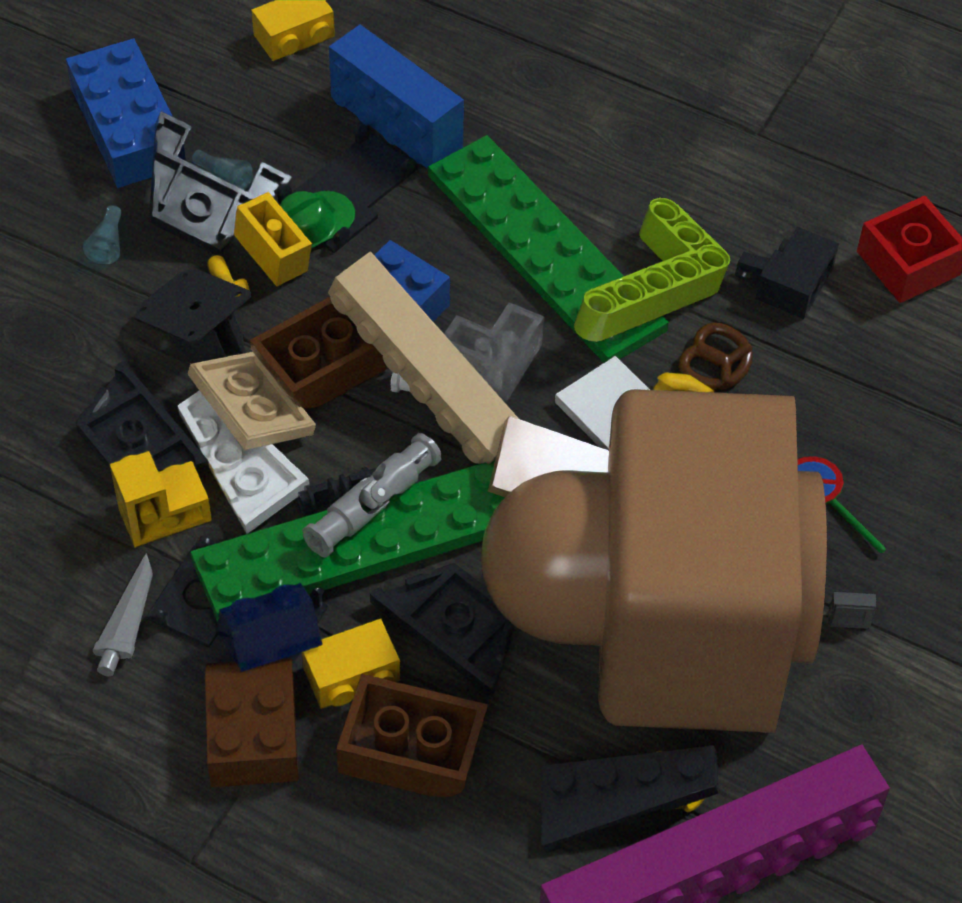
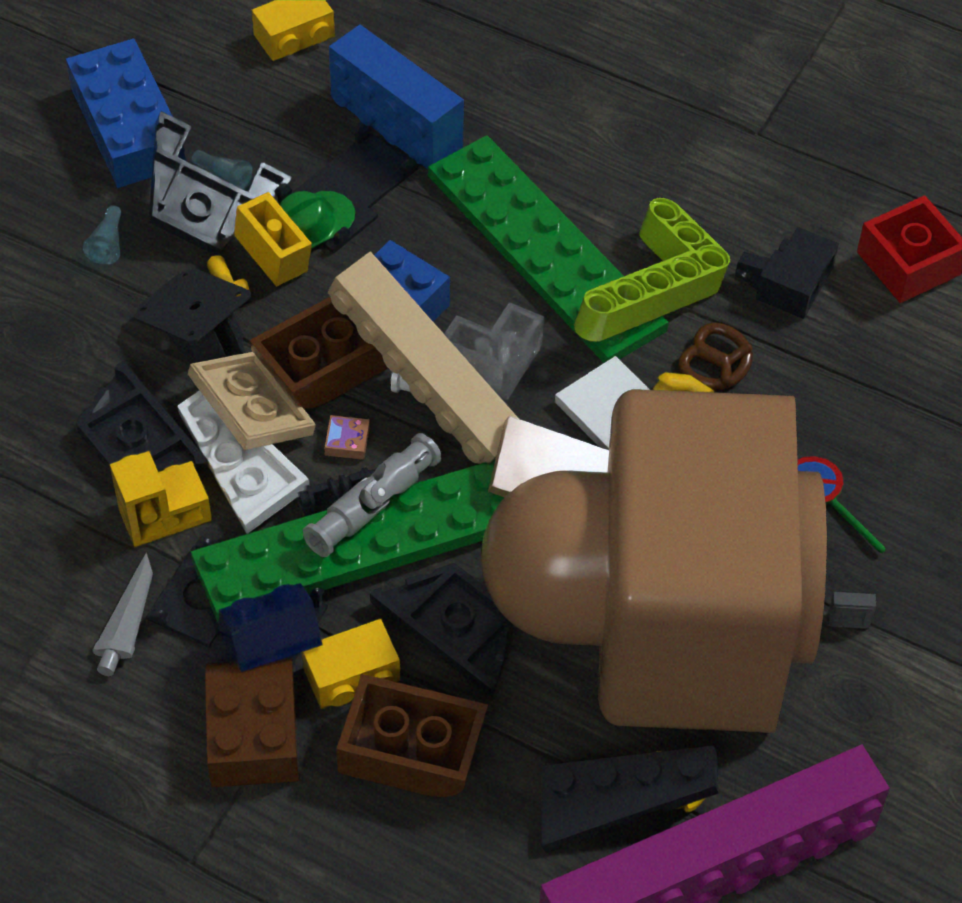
none -> nougat tile [324,415,370,460]

